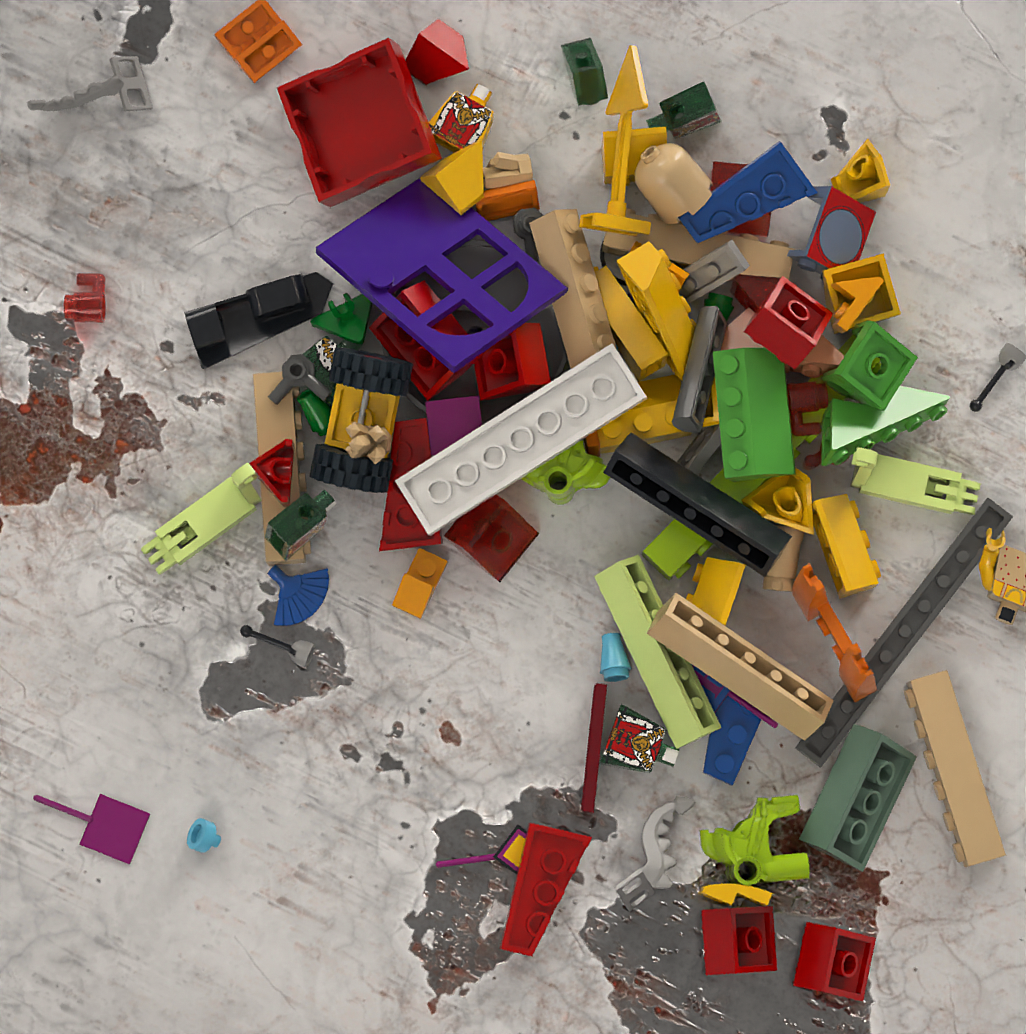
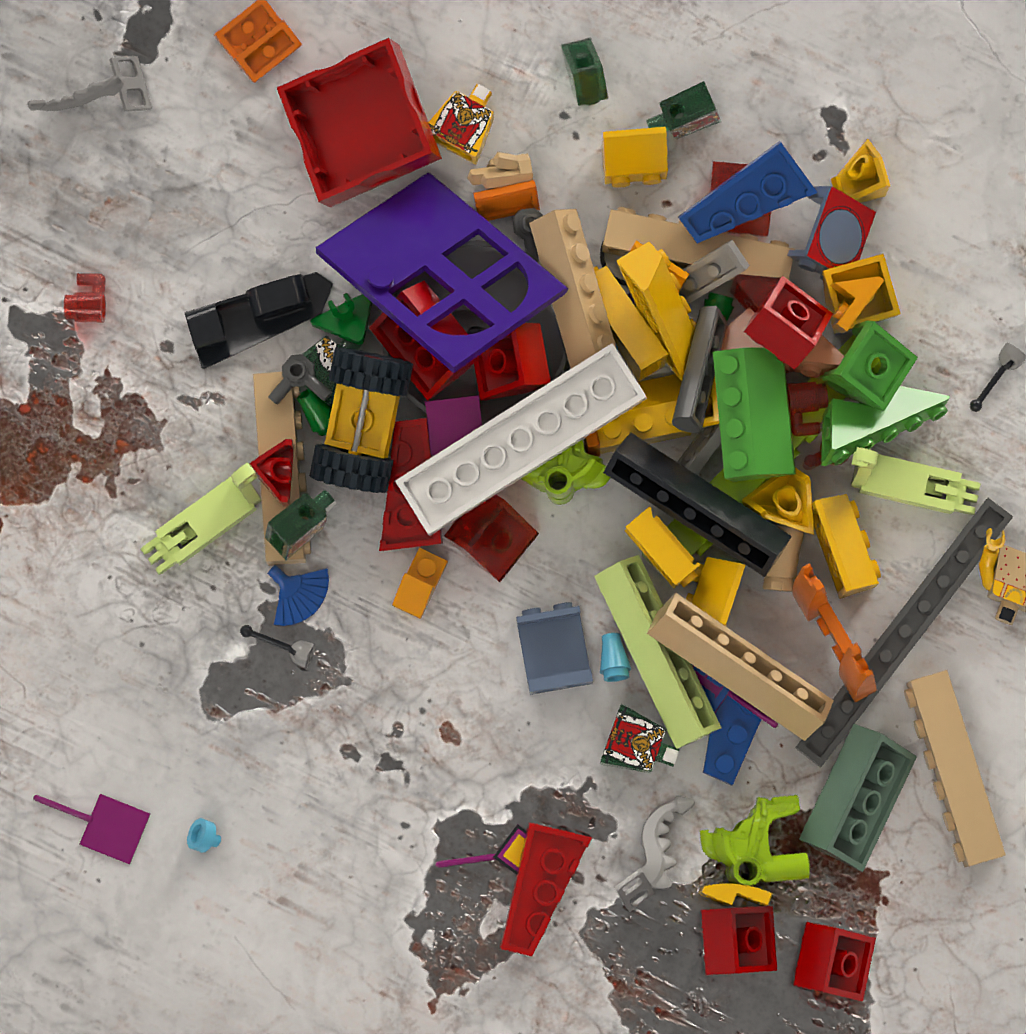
tan rock [345,422,392,465] -> none
red slope [405,19,469,86] -> none
yellow slope [420,139,485,215] -> none
yellow piece [579,45,651,237] -> none
dark red tile [581,683,607,814] -> none
tan cylinder [635,143,713,224] -> none
none -> sand blue panel [516,602,593,695]
none -> yellow window [624,506,700,589]

